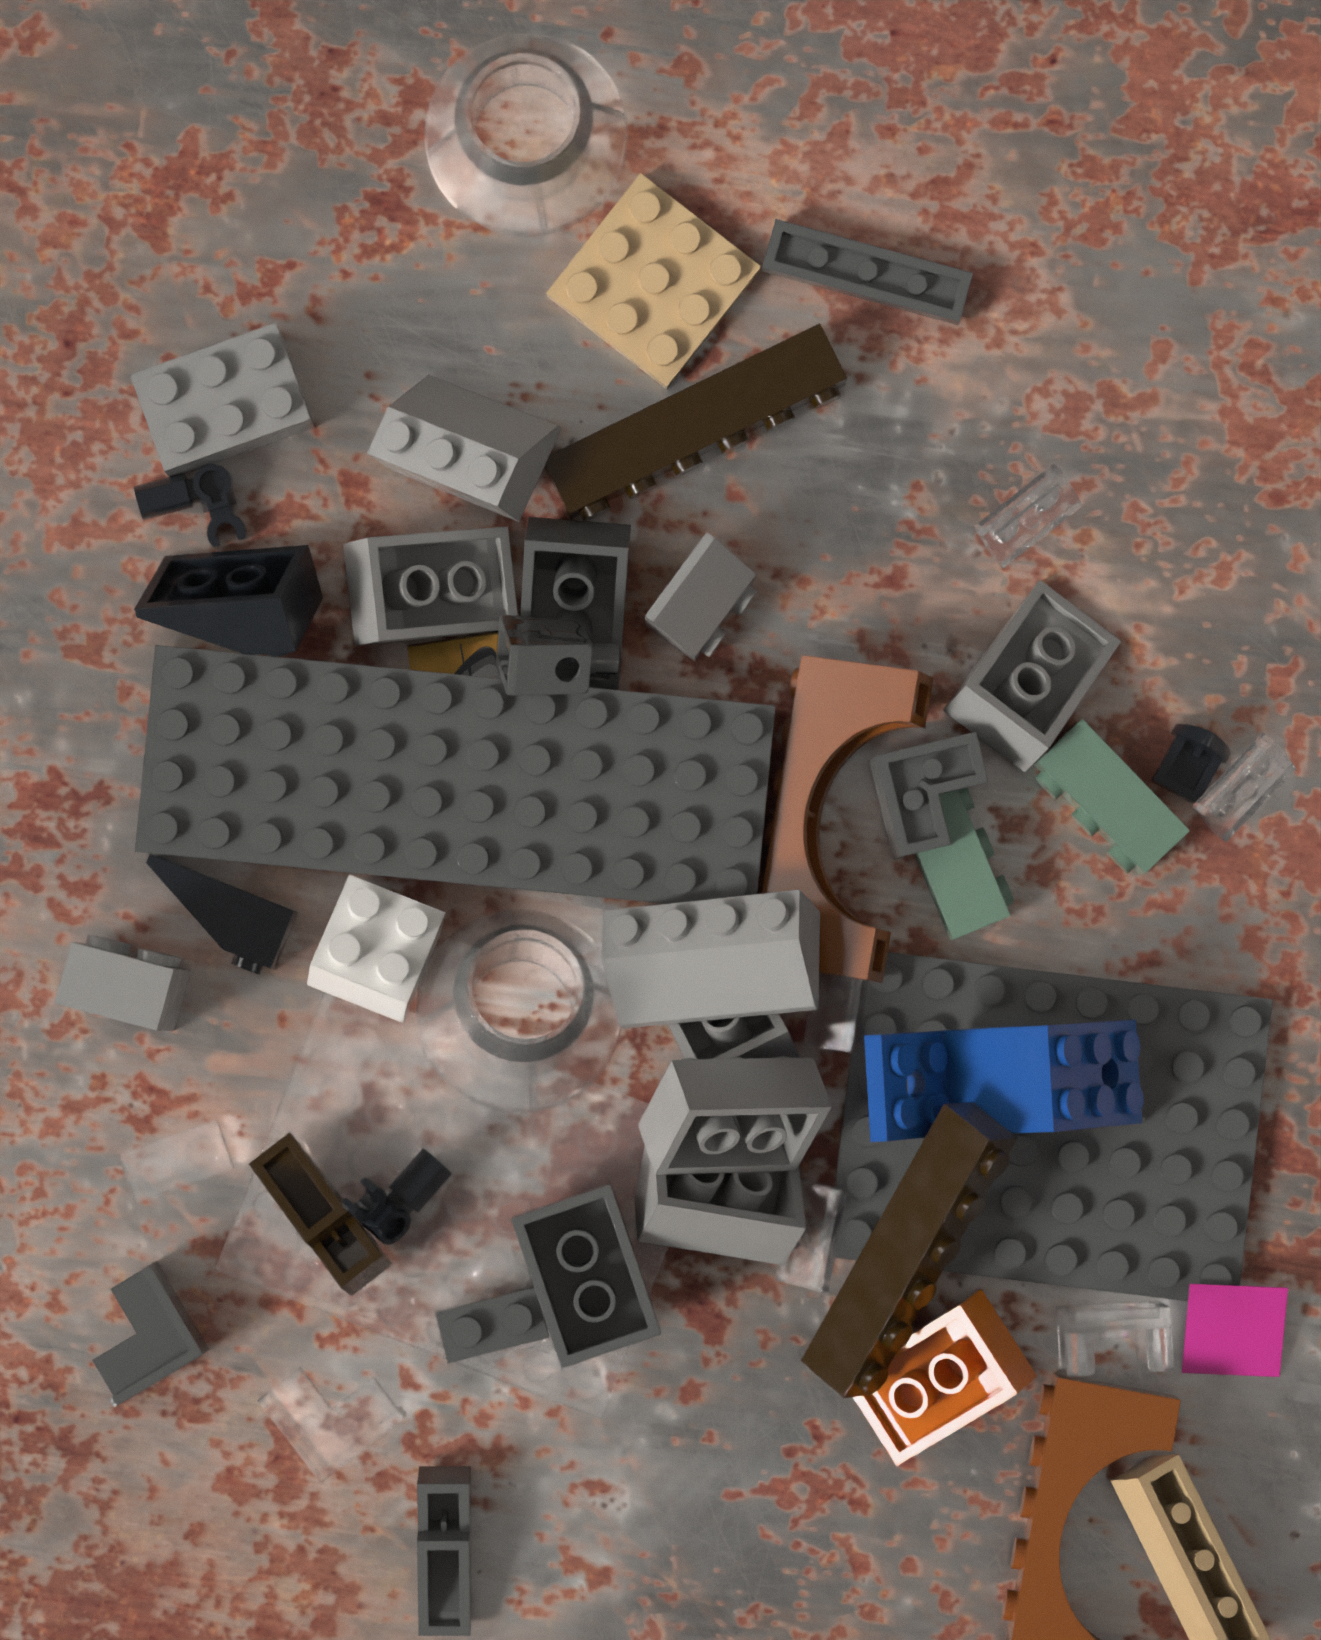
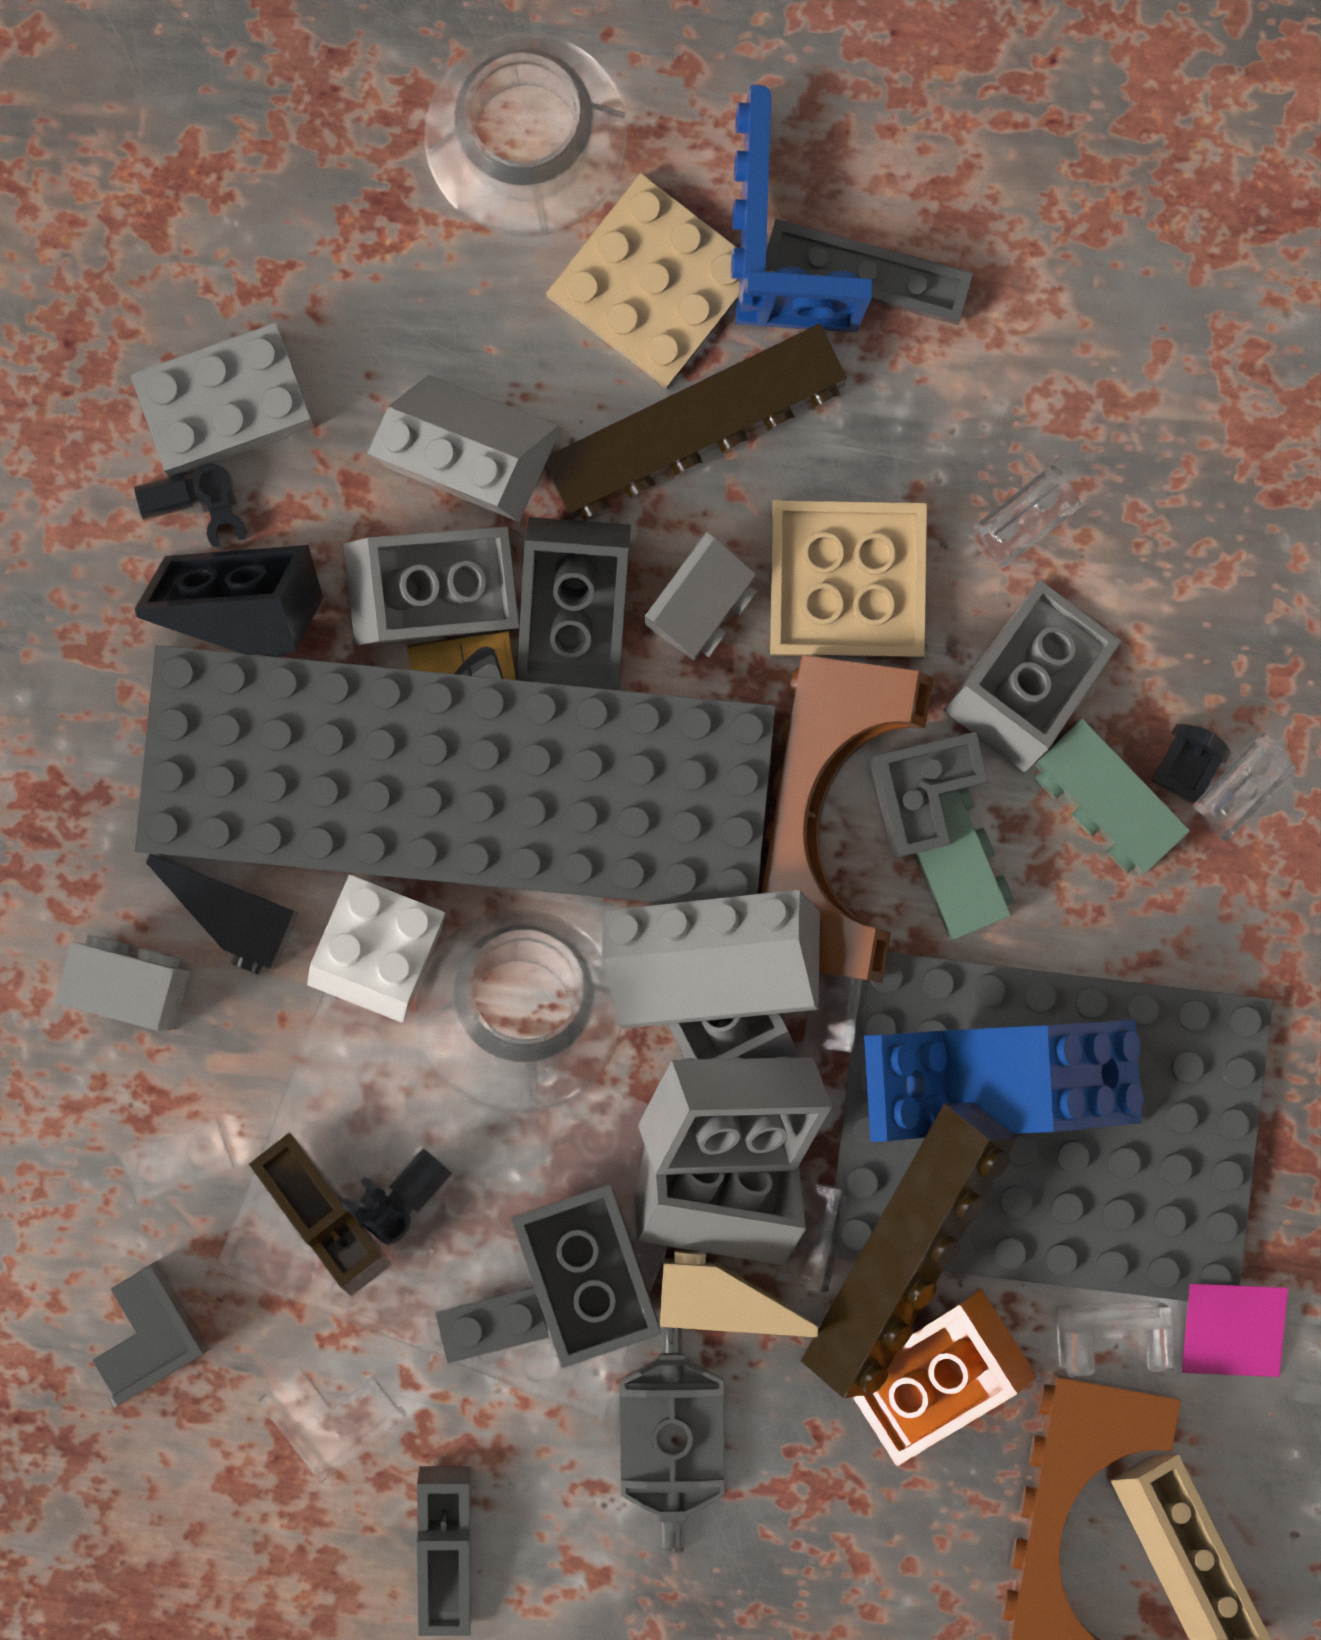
dark grey torso [496,614,619,695] -> none
none -> dark grey plate [620,1327,725,1553]
none -> tan slope [659,1249,818,1337]
none -> blue bracket [731,85,872,332]
none -> tan plate [770,500,927,659]

